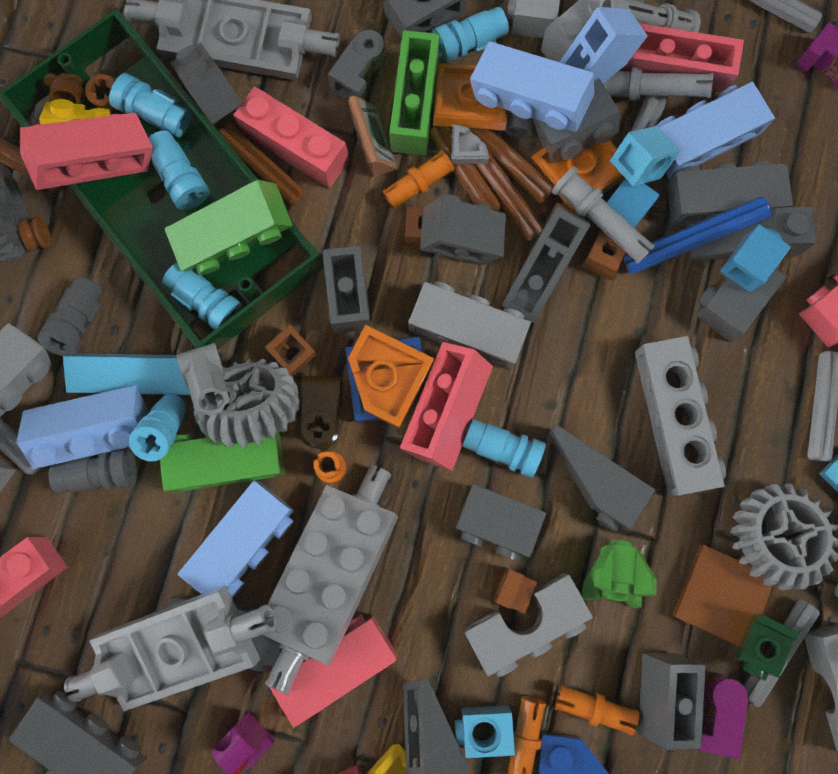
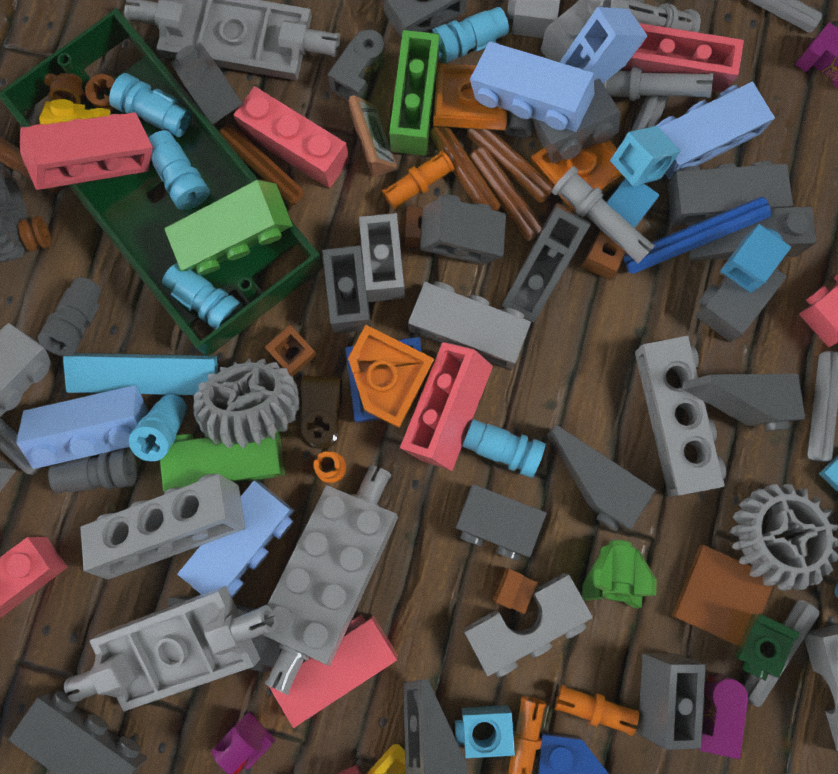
light grey piece [176,343,230,416] -> none
light grey tile [452,124,489,164] -> none
none -> light grey brick [81,474,245,580]
none -> light grey brick [359,213,405,302]
none -> dark grey slope [683,374,805,432]

